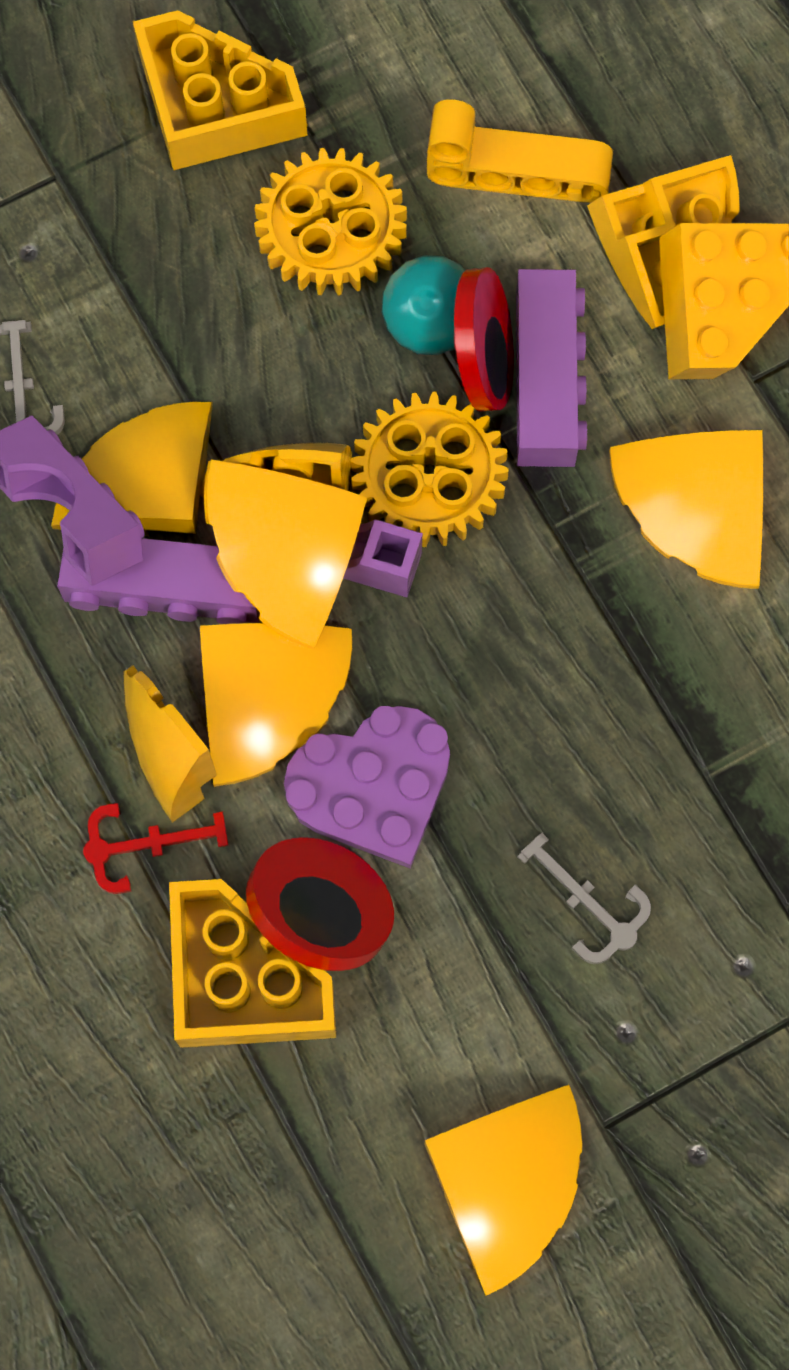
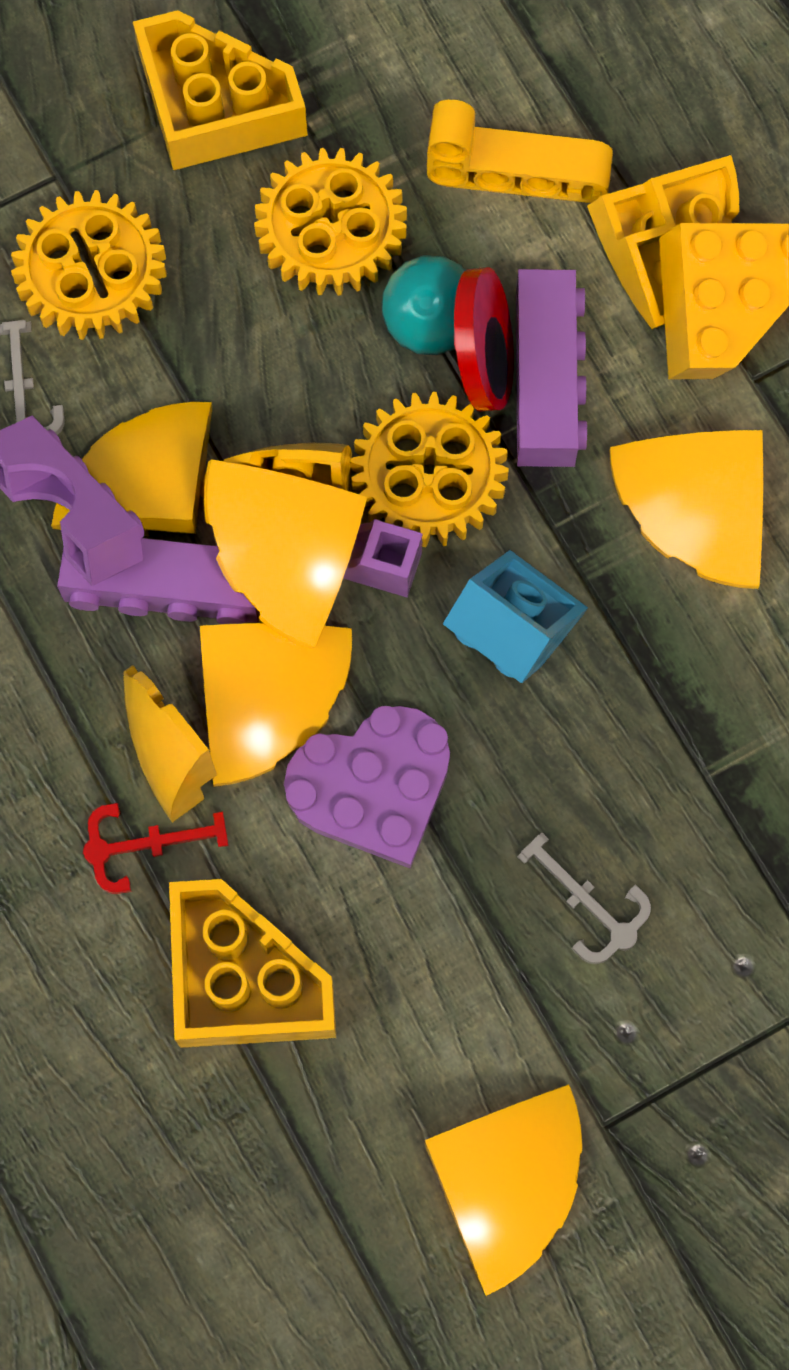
red piece [246,837,394,971] -> none
none -> yellow gear [11,190,167,340]
none -> dark azure slope [443,550,588,683]

